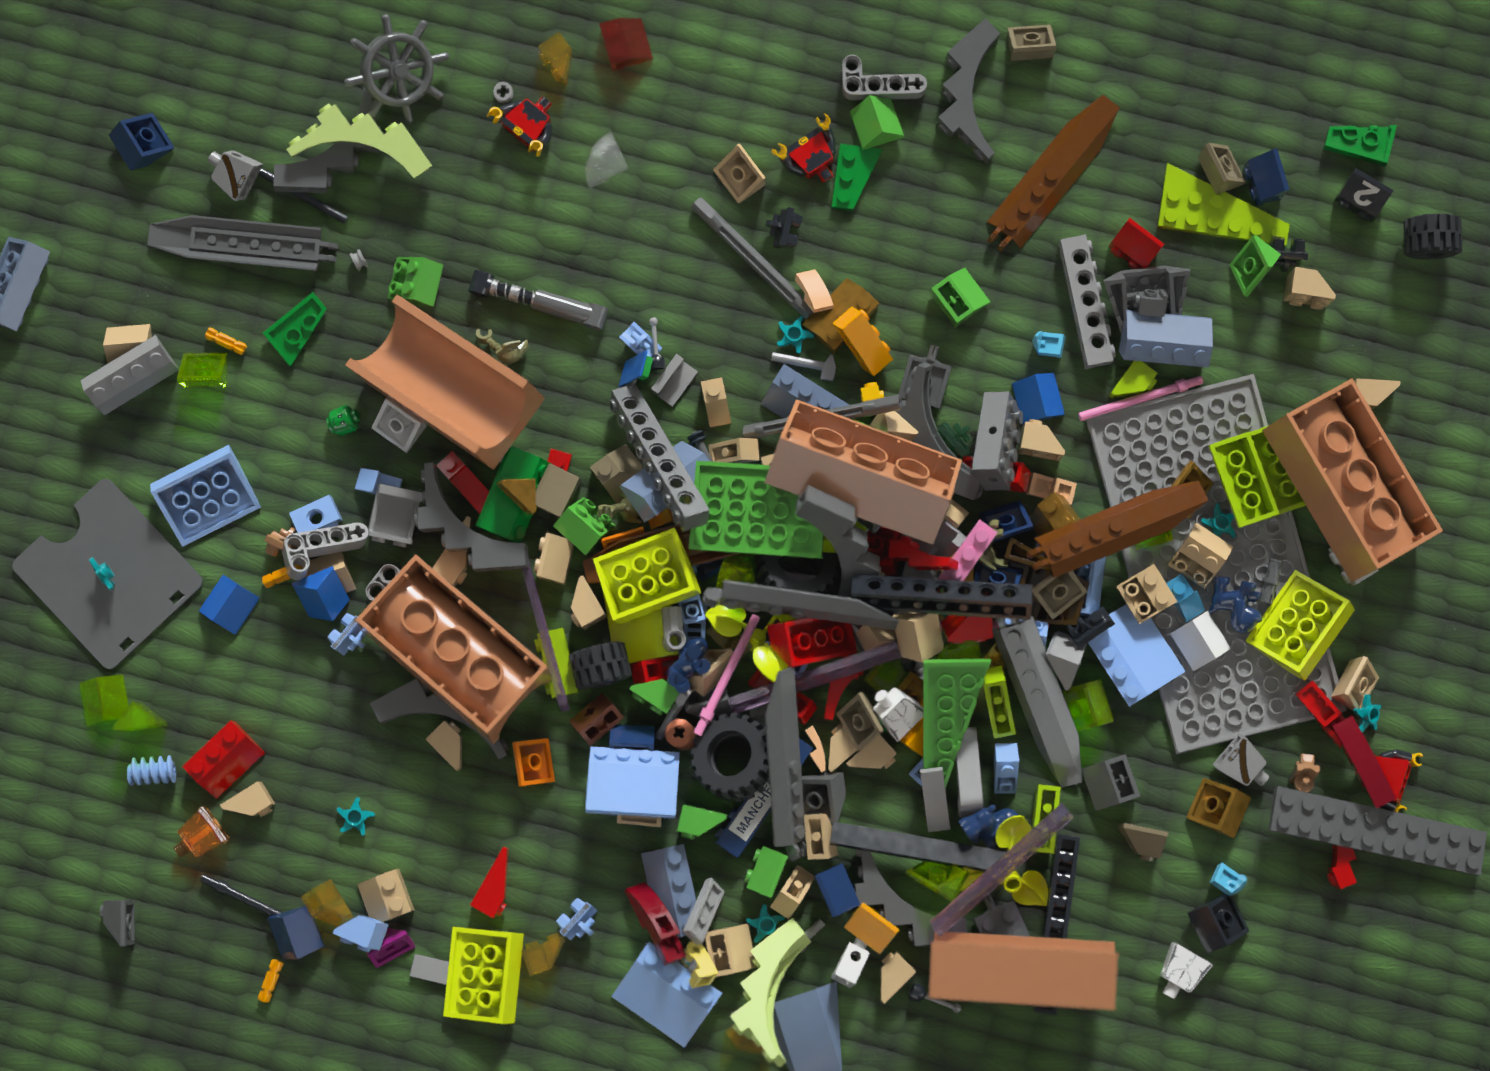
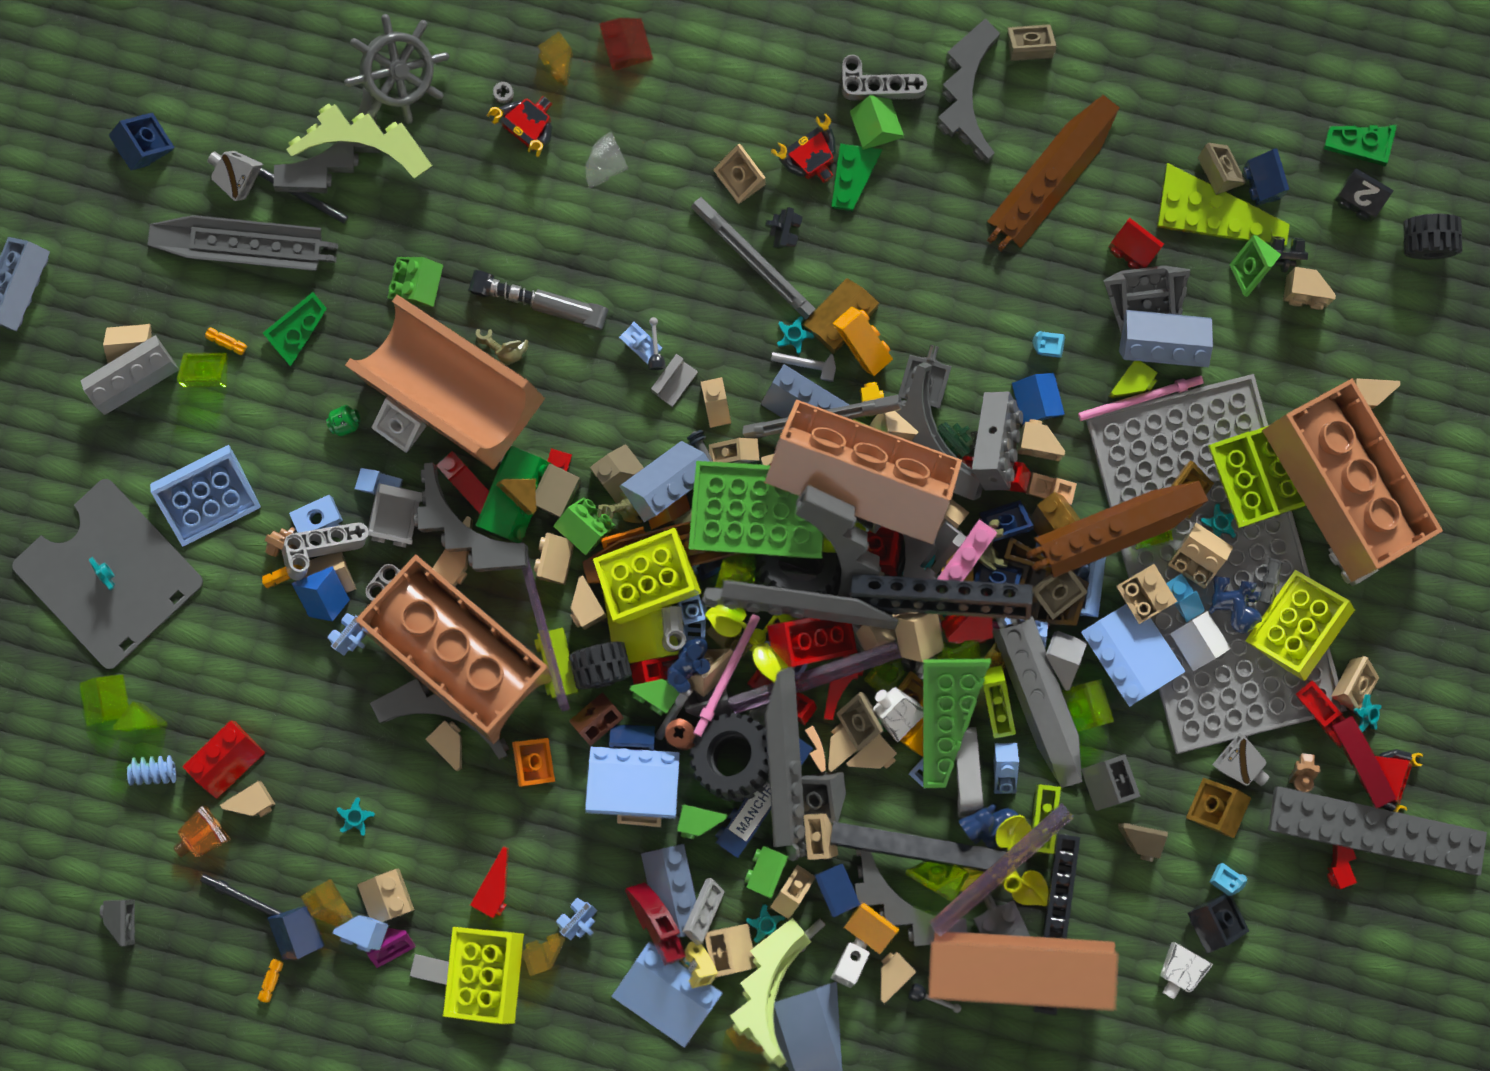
blue slope [199,575,260,635] -> none
light grey bush [350,249,368,271] -> none
dark grey brick [609,384,710,531] -> none
blue piece [619,350,653,388] -> none
light nougat slope [795,270,833,313] -> none
red slope [889,536,959,571] -> none
light grey tile [920,767,950,832] -> none
bright green slope [930,268,990,328] -> none
light grey brick [1058,235,1116,369] -> none
black plate [1067,606,1115,649] -> none
dark grey brick [1133,289,1168,317] -> none

